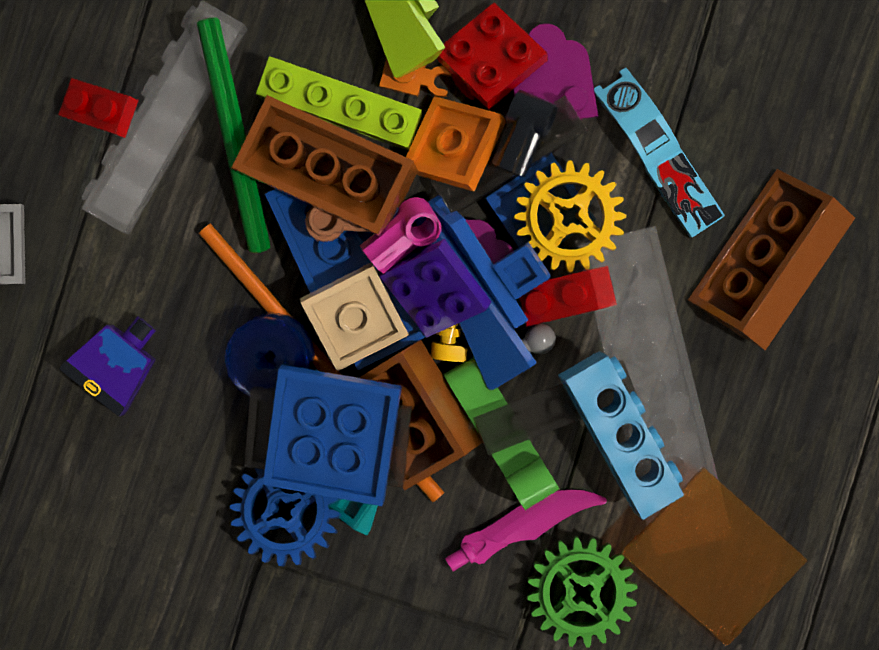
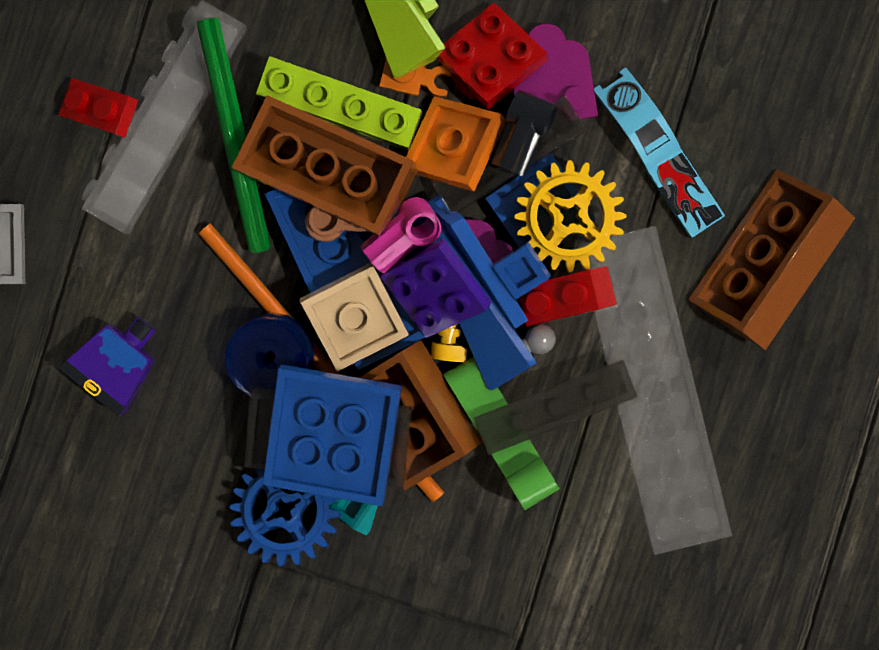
dark pink sword [445,490,607,572] -> none
bright green gear [527,536,638,648] -> none
dark azure brick [558,351,685,520] -> none
clear orange piece [622,467,808,646] -> none

